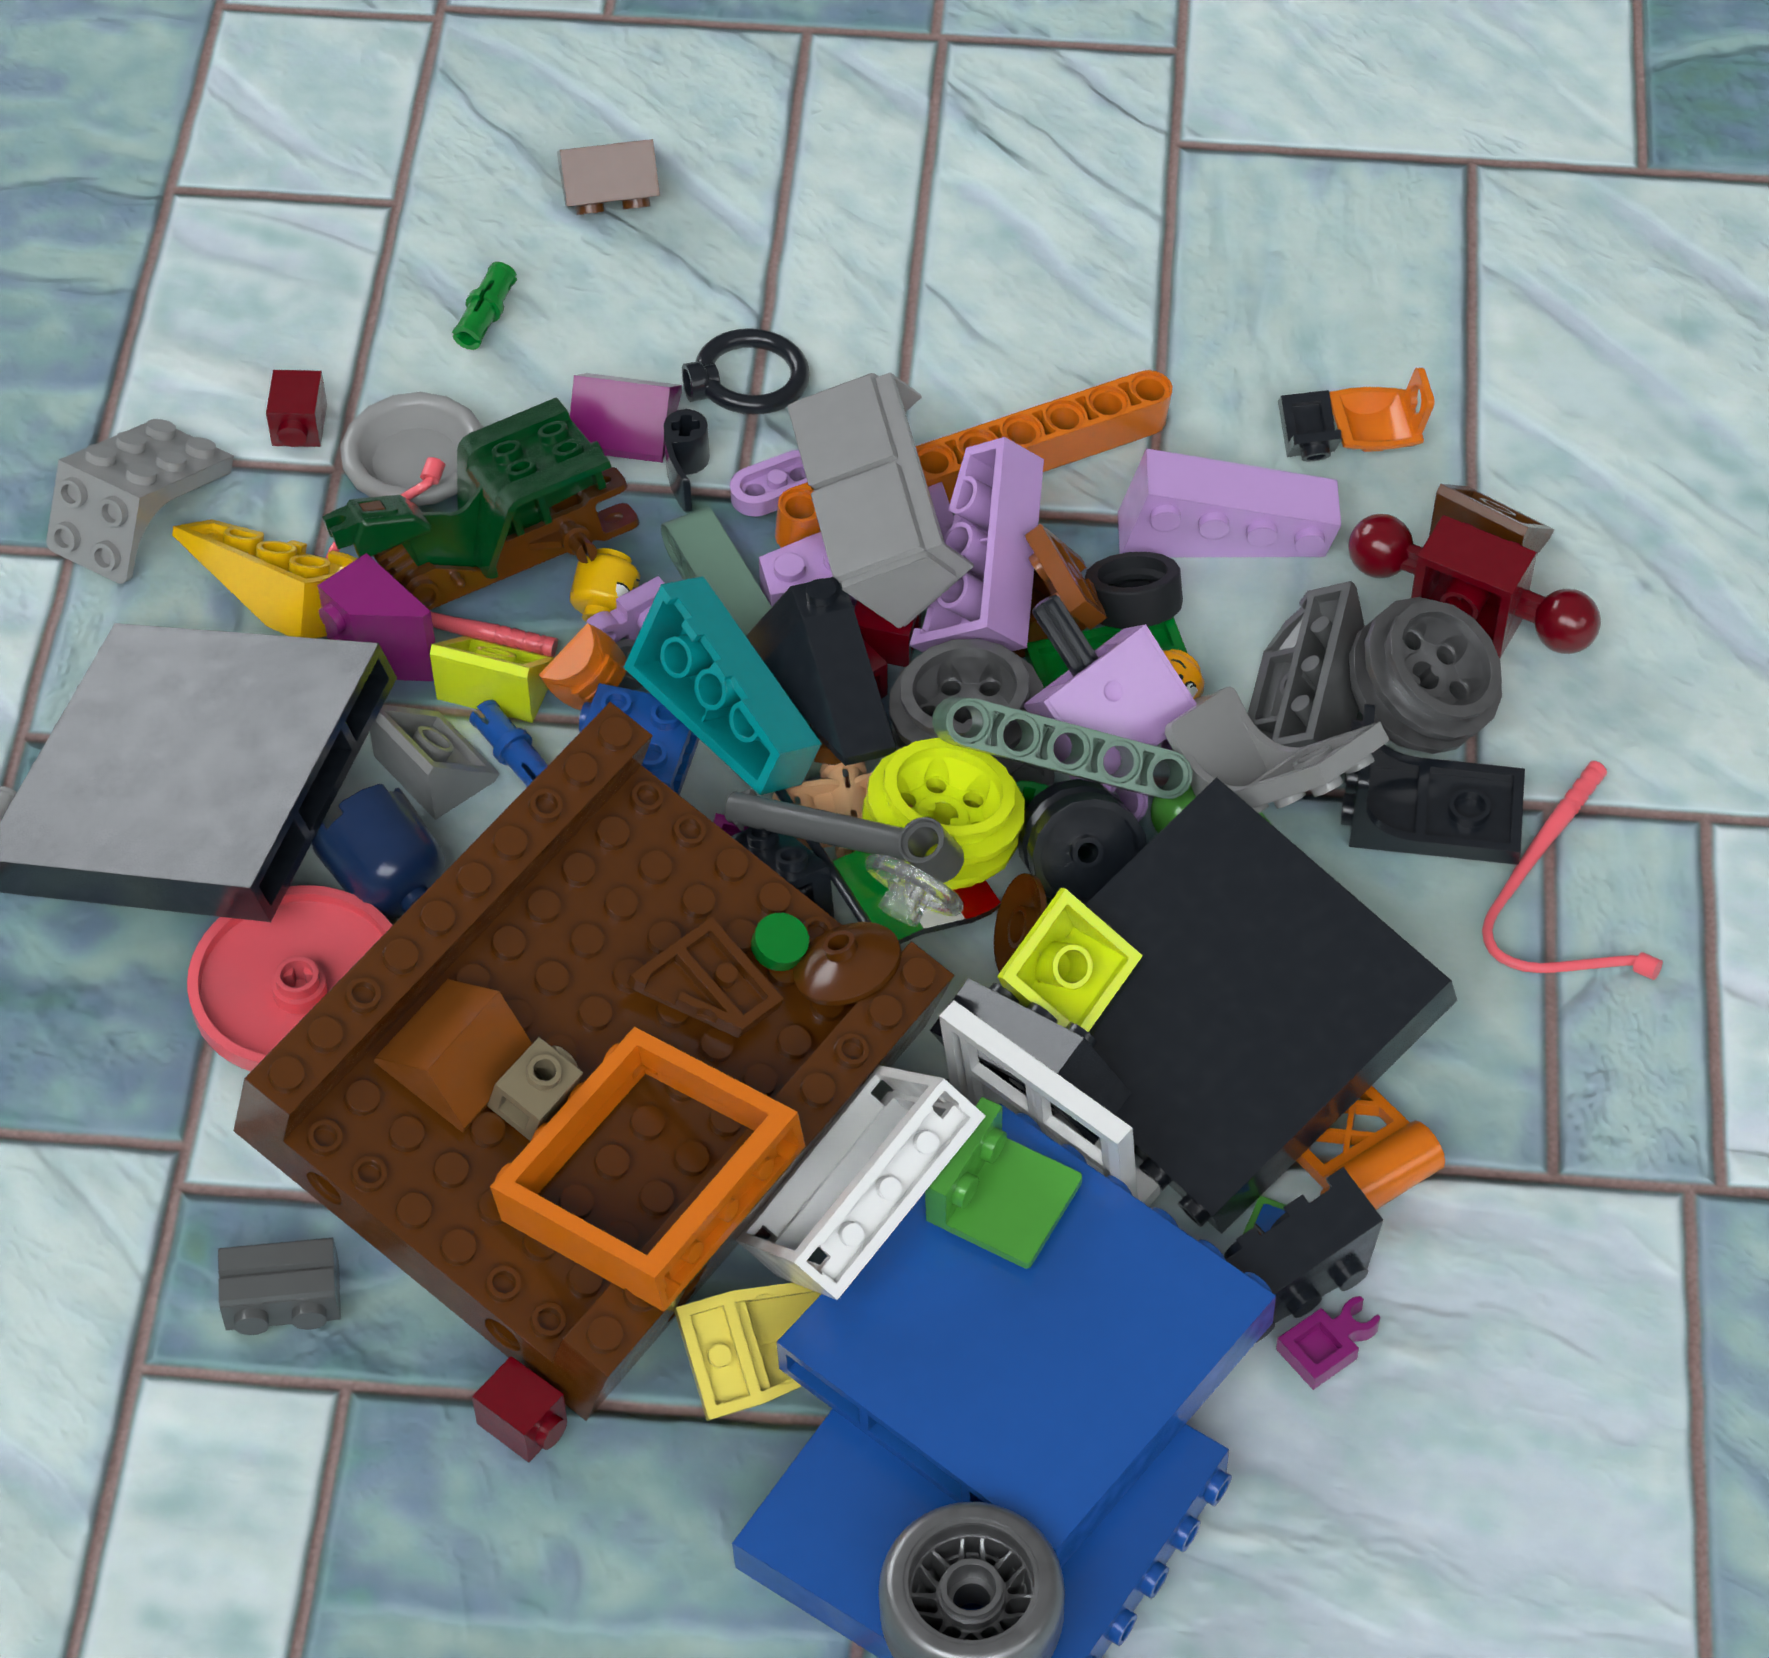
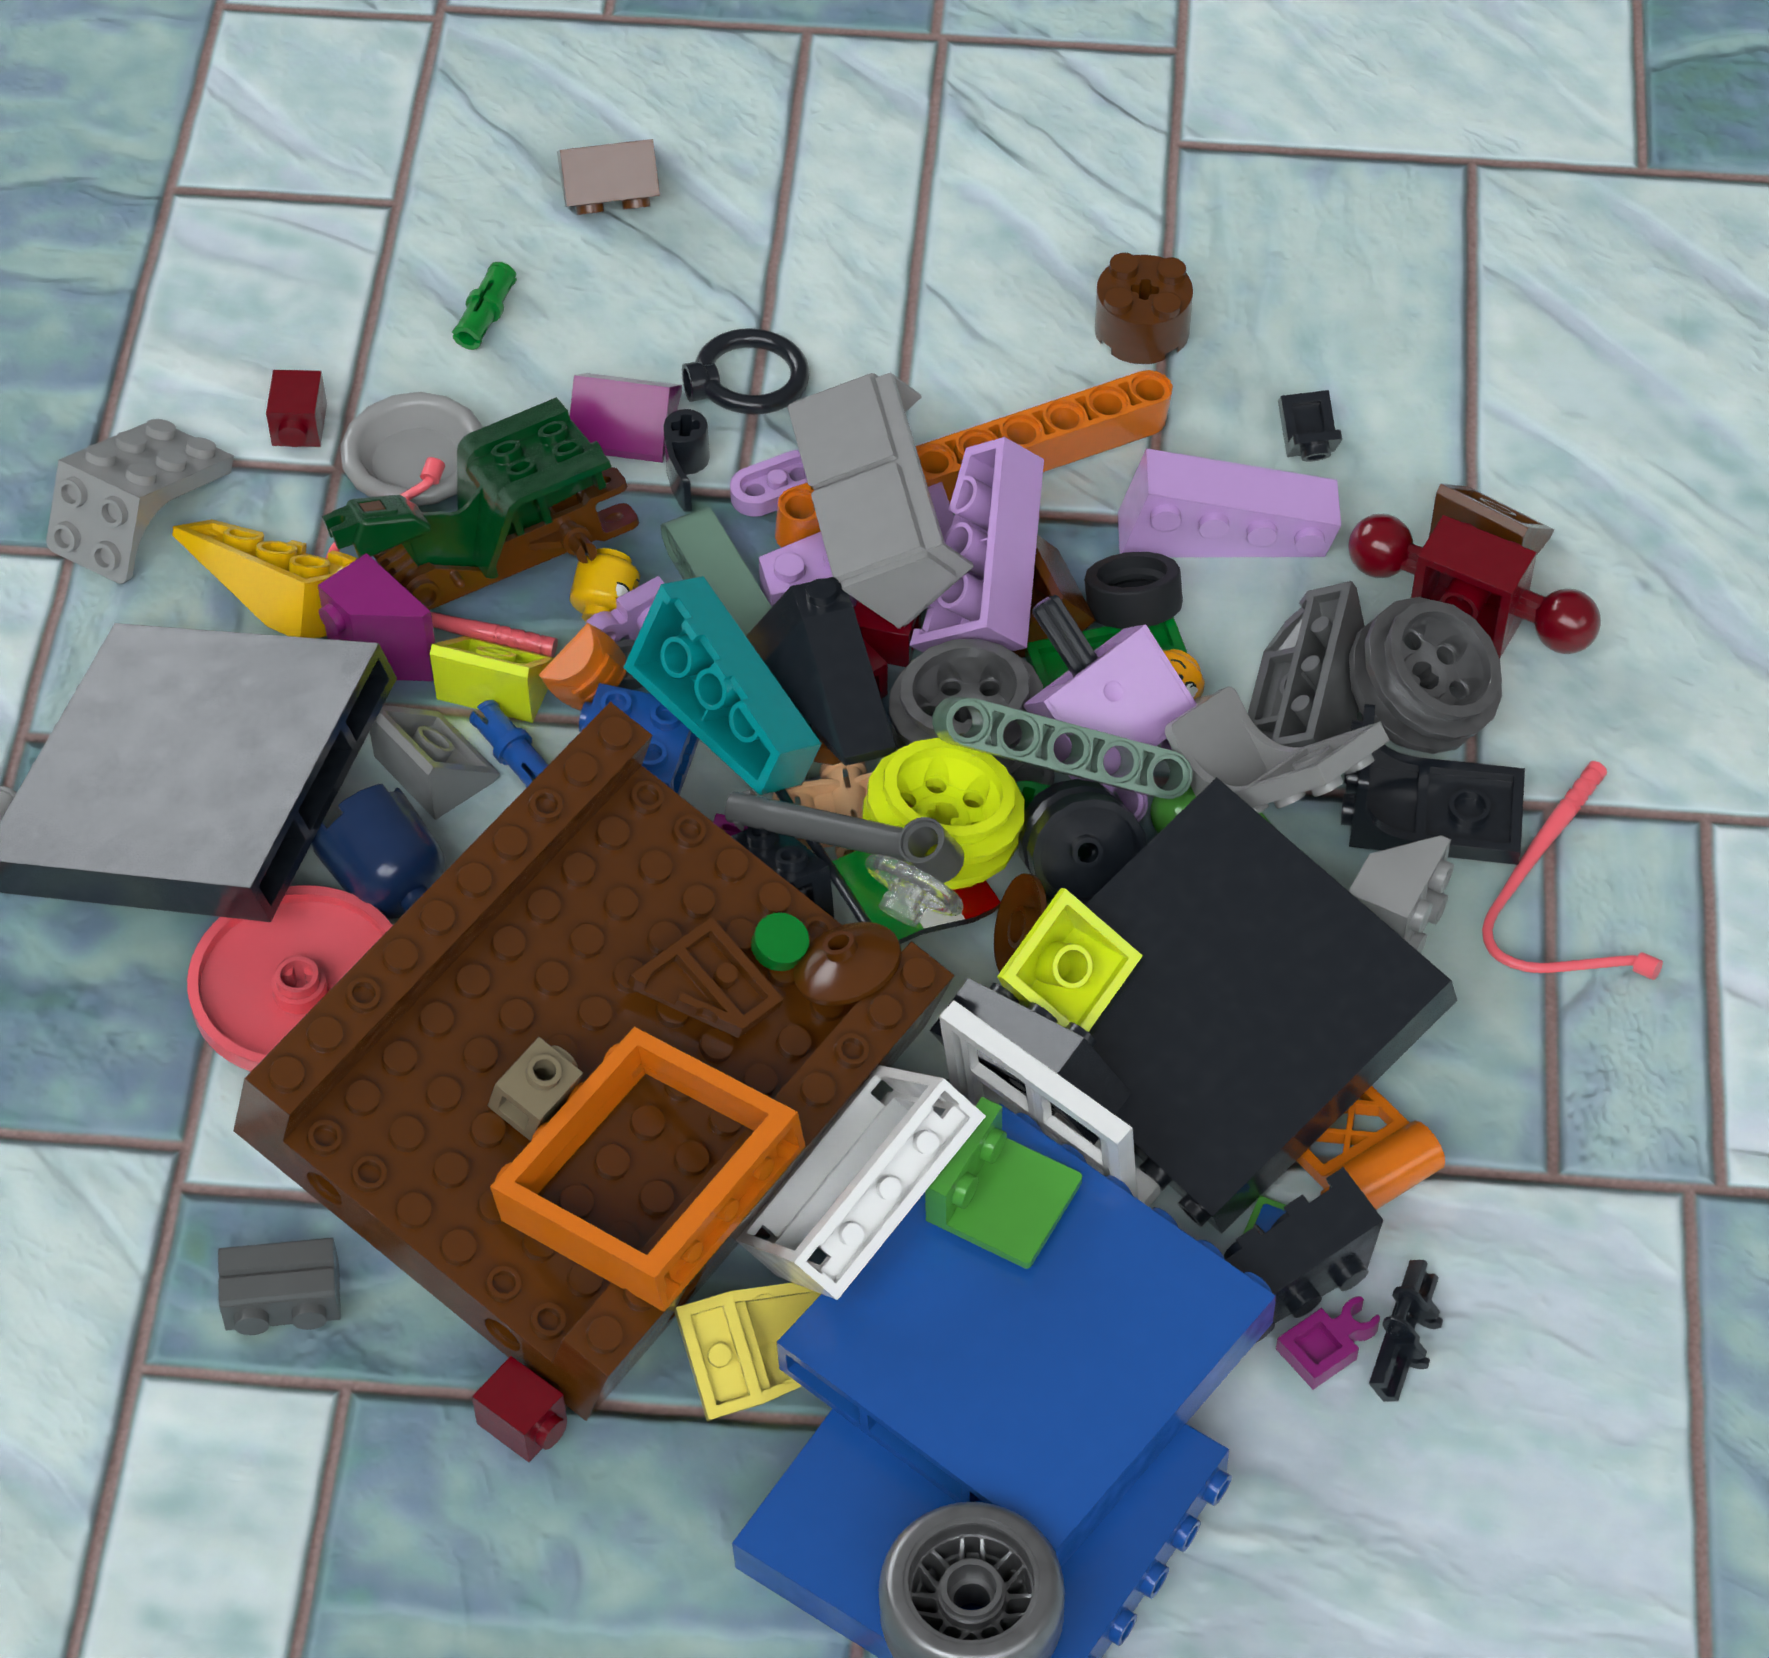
dark orange slope [374,979,533,1133] -> none
dark orange wing [1024,524,1107,630] -> none
orange piece [1329,368,1434,452] -> none
none -> reddish brown brick [1094,252,1193,364]
none -> light grey slope [1349,835,1454,953]
none -> black piece [1369,1260,1443,1402]

